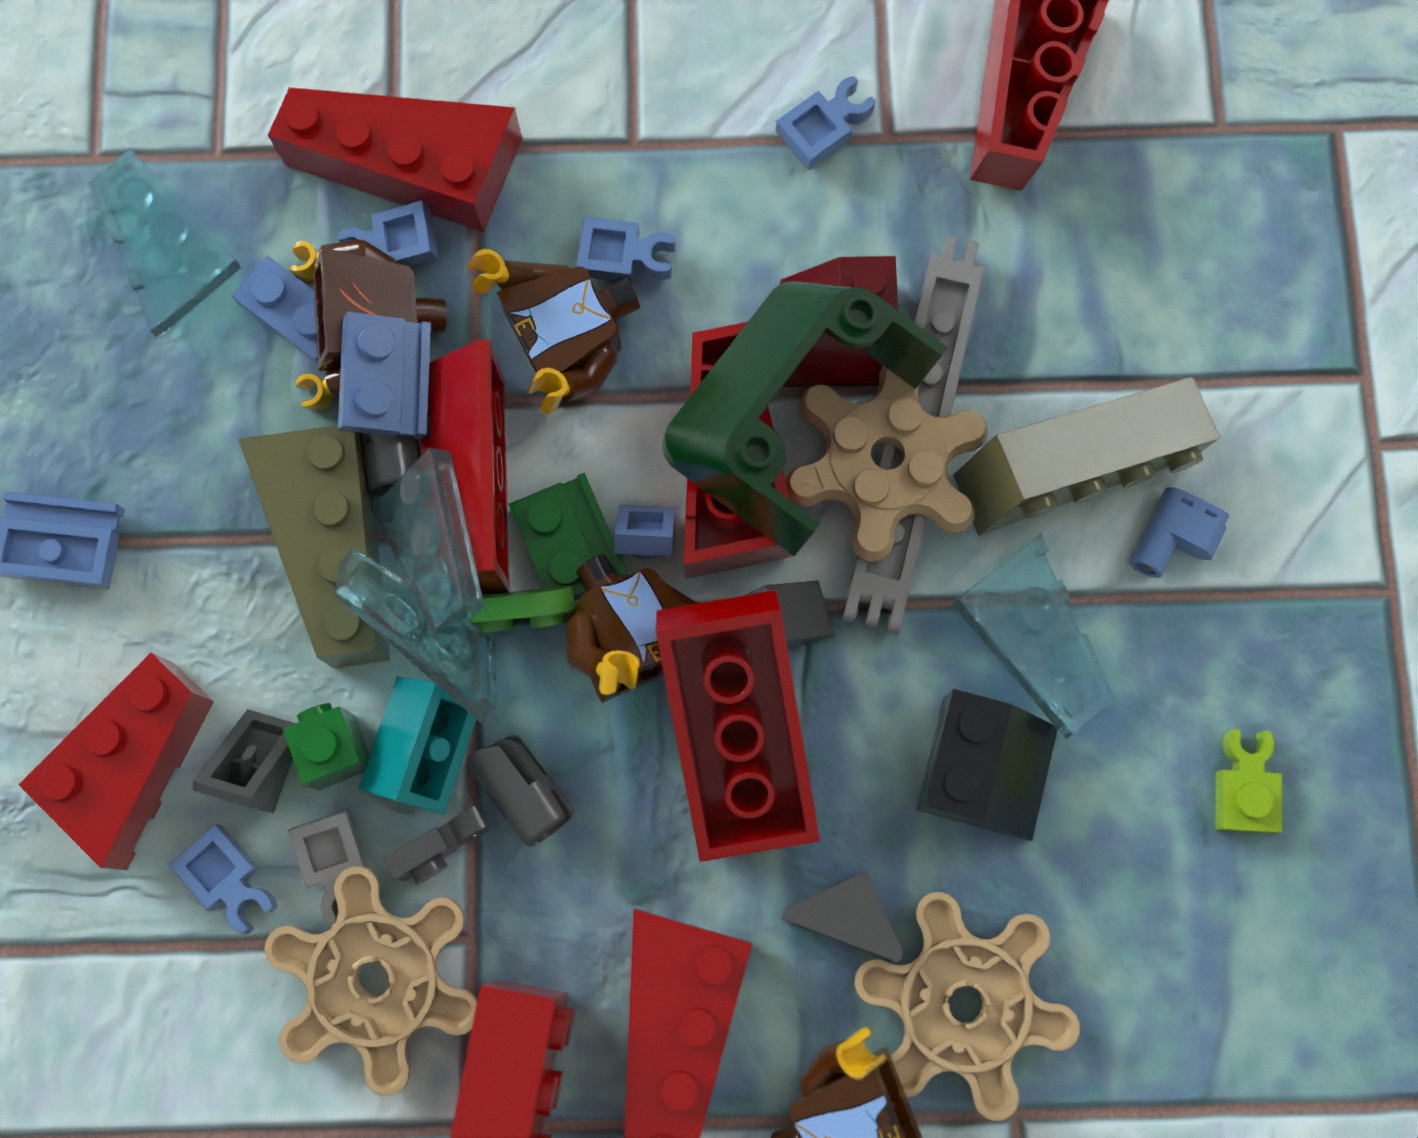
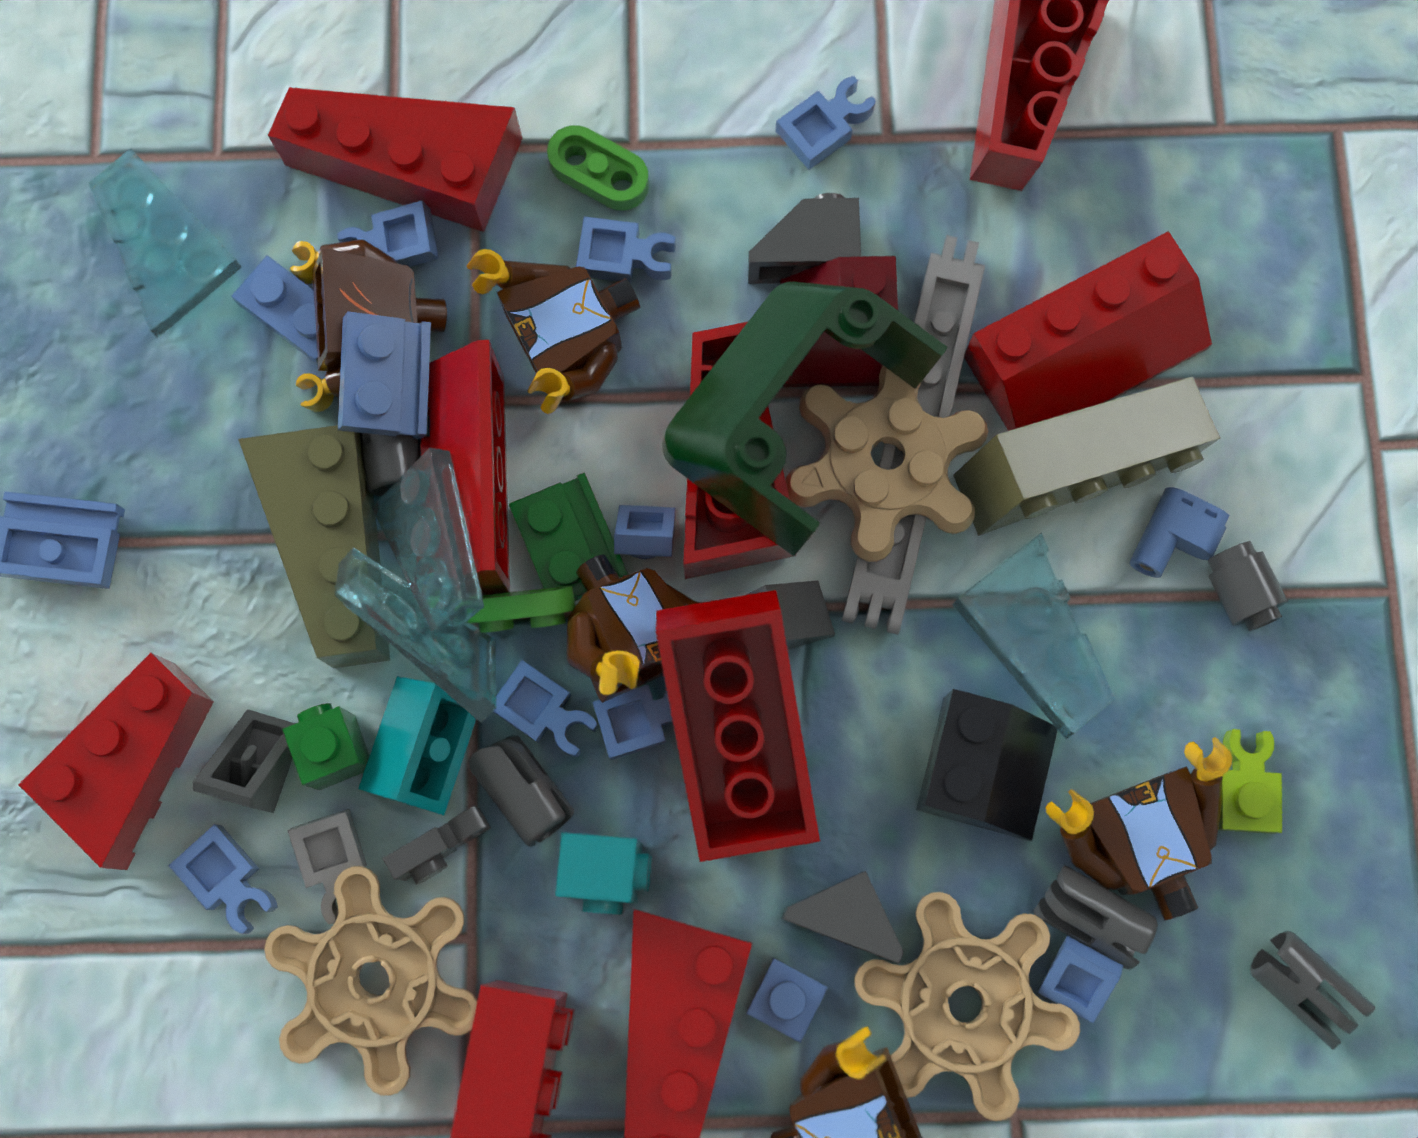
none -> medium blue plate [488,660,599,757]
none -> bright green plate [547,125,649,211]
none -> teal brick [555,832,652,915]
none -> medium blue plate [593,685,674,760]
none -> medium blue plate [746,958,828,1043]
none -> dark grey slope [748,193,861,284]
none -> red slope [964,231,1212,431]
none -> dark grey arm [1033,865,1158,969]
none -> medium blue plate [1038,935,1123,1023]
none -> torso [1045,737,1232,920]
none -> dark grey brick [1208,541,1288,631]
none -> dark grey arm [1250,931,1375,1050]

